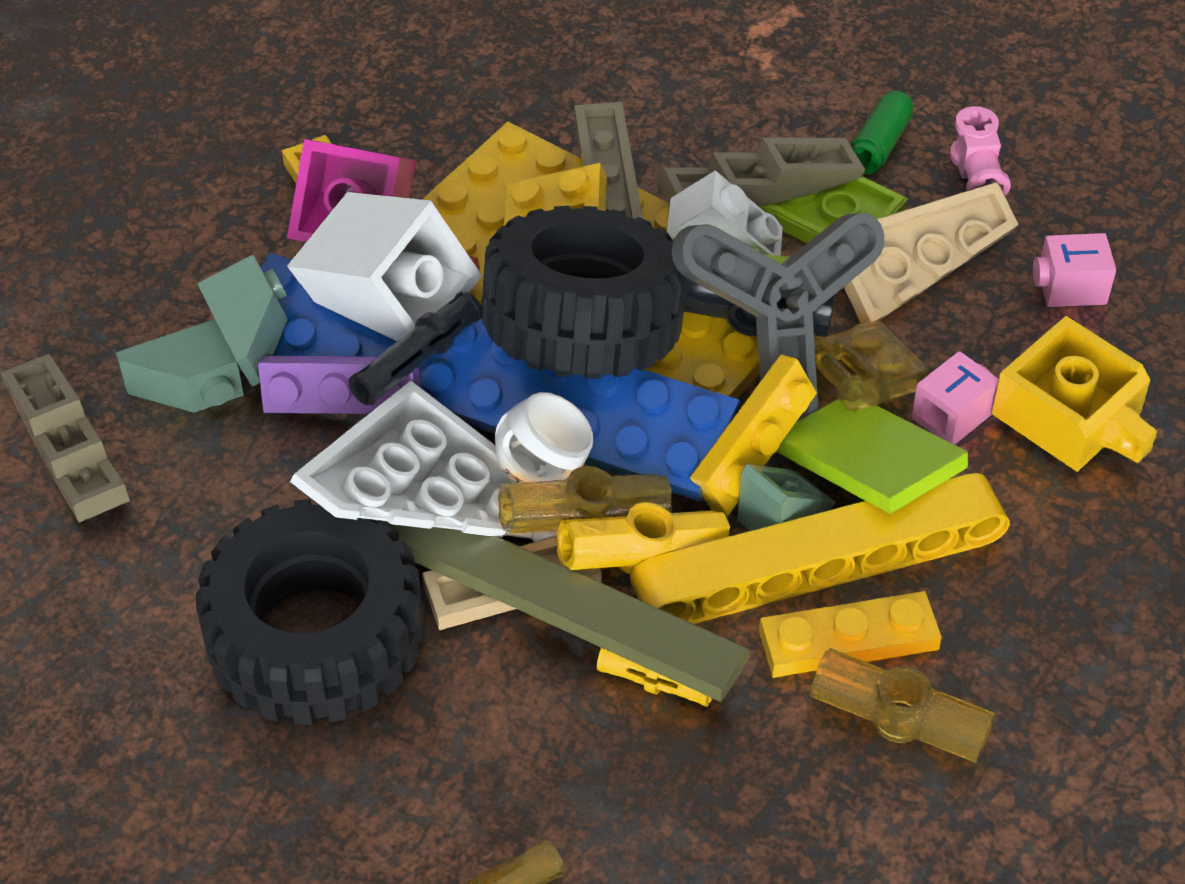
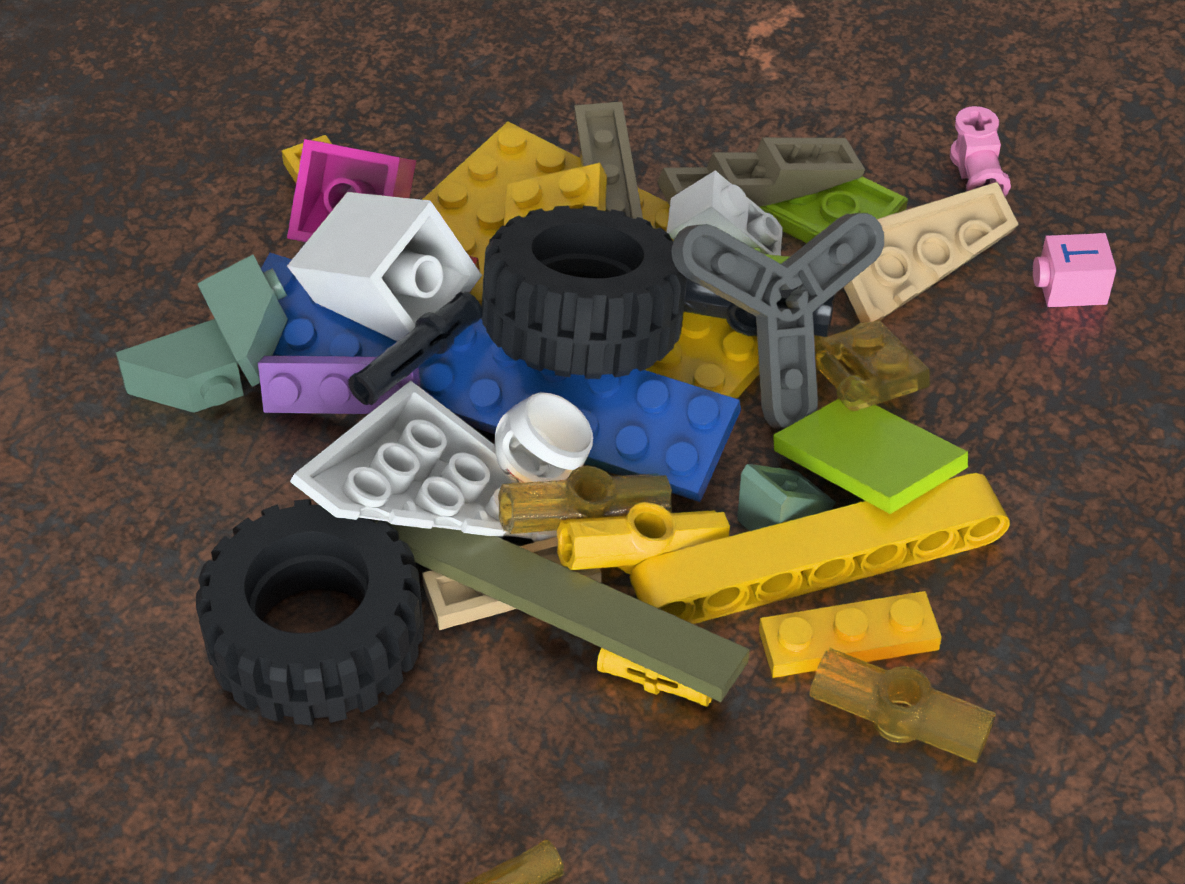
dark tan slope [0,354,130,523] -> none
yellow plate [690,354,817,516] -> none
green piece [851,90,914,174] -> none
bright pink brick [911,351,999,445] -> none
yellow hinge [992,316,1157,472] -> none

